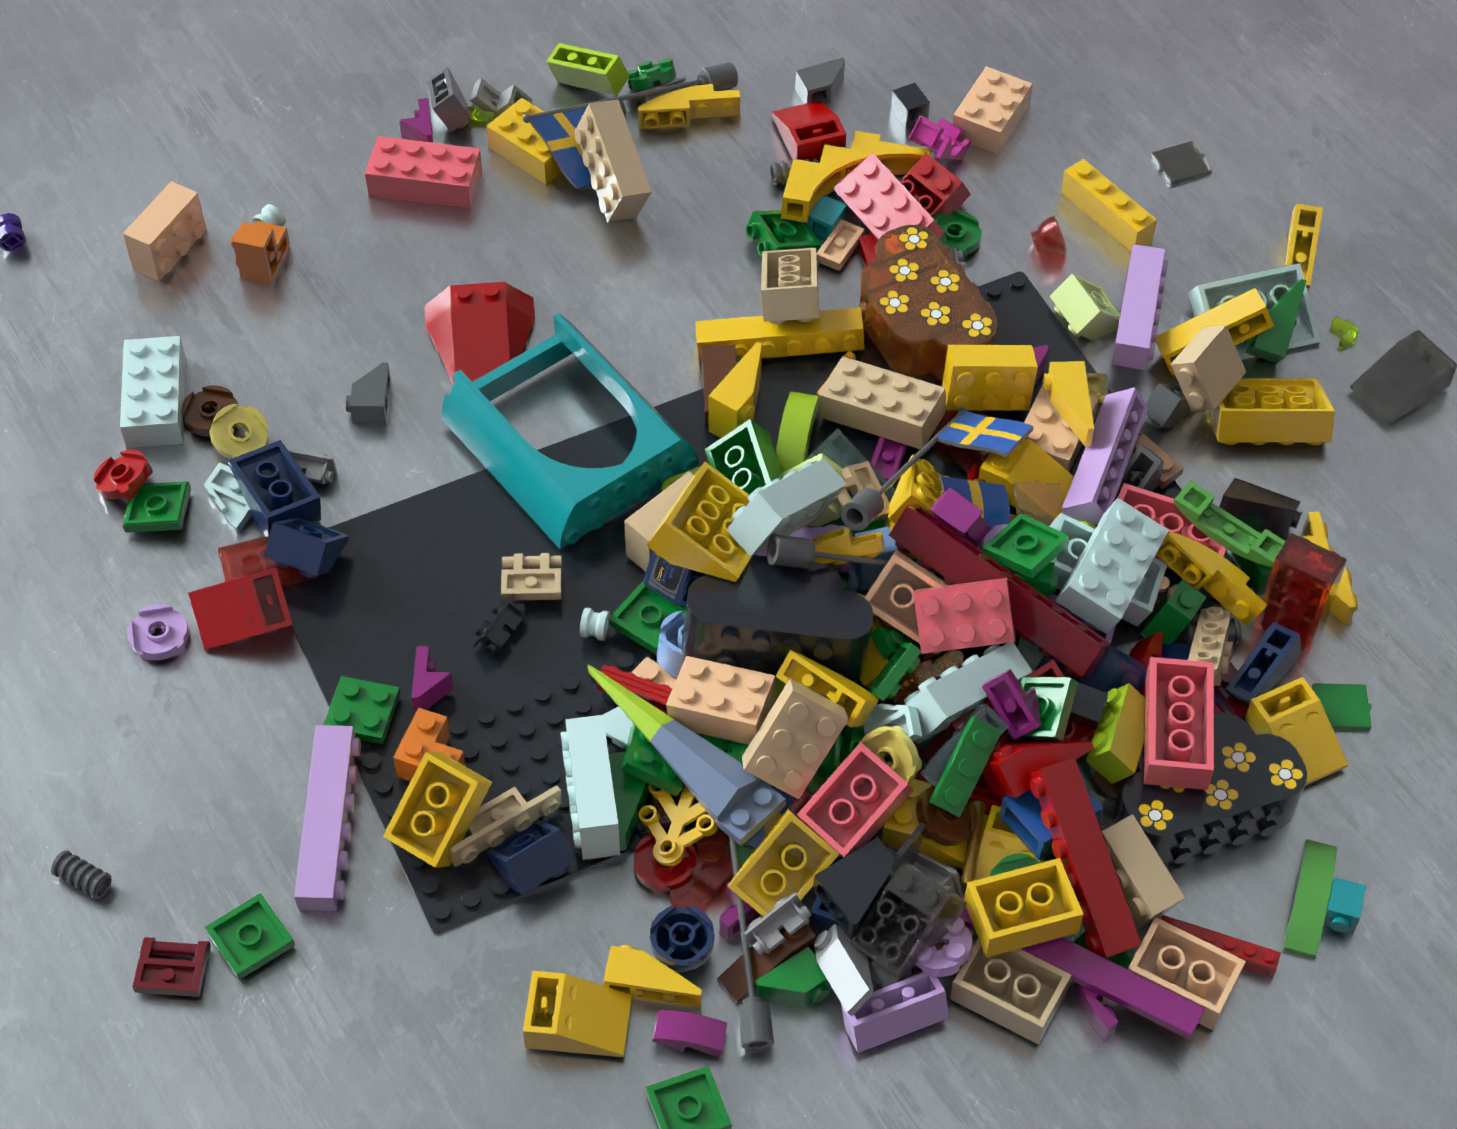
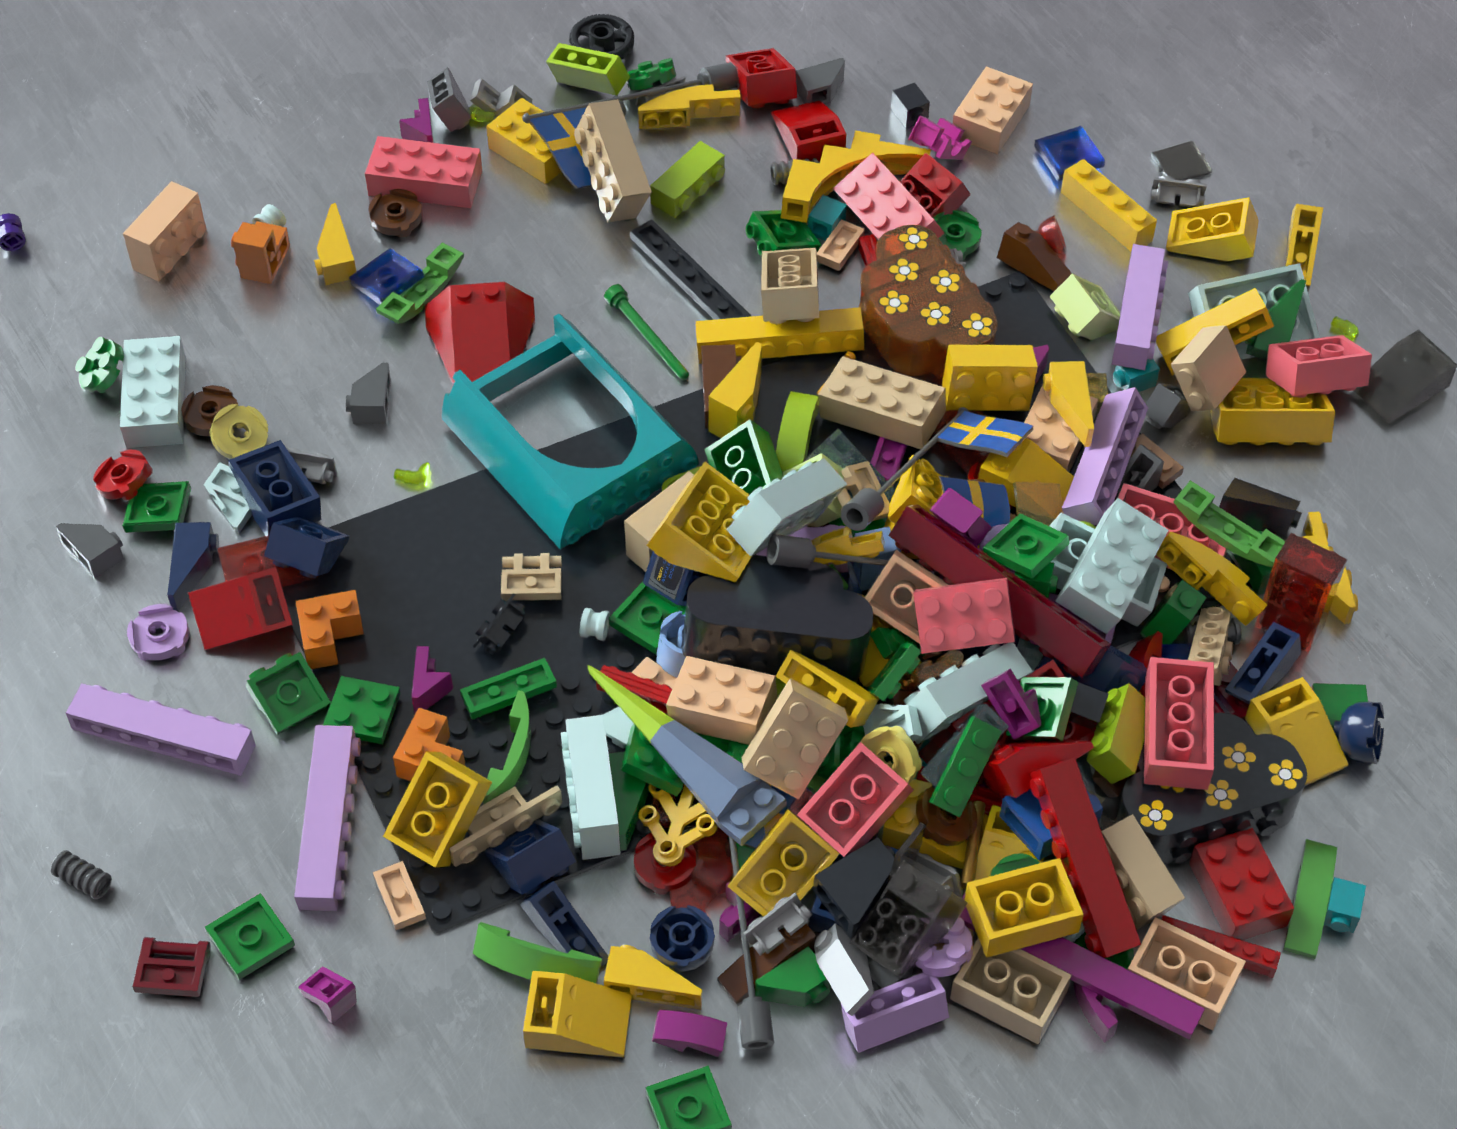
none -> dark grey slope [56,523,124,578]
none -> lavender brick [66,683,256,776]
none -> green plate [75,337,124,394]
none -> dark blue slope [167,522,219,612]
none -> green plate [246,652,331,735]
none -> orange brick [296,590,364,669]
none -> magenta slope [298,966,357,1024]
none -> yellow slope [314,203,357,285]
none -> clear blue plate [349,248,425,305]
none -> reddish brown plate [368,189,423,238]
none -> light nougat plate [373,861,426,930]
none -> bright green slope [376,242,464,324]
none -> clear neon green animal [394,462,429,485]
none -> green plate [460,658,557,719]
none -> bright green slope [473,922,602,984]
none -> bright green slope [482,690,531,805]
none -> dark blue slope [520,881,609,968]
none -> black wheel [569,14,634,59]
none -> green piece [604,284,689,380]
none -> black plate [630,219,751,320]
none -> lime brick [650,141,725,218]
none -> red slope [725,48,797,108]
none -> reddish brown slope [997,222,1072,291]
none -> clear blue plate [1034,126,1105,181]
none -> teal brick [1113,359,1160,392]
none -> light grey hinge [1151,176,1207,207]
none -> yellow slope [1166,197,1259,262]
none -> red brick [1189,828,1295,940]
none -> coral brick [1266,335,1372,398]
none -> dark blue cylinder [1333,701,1384,764]

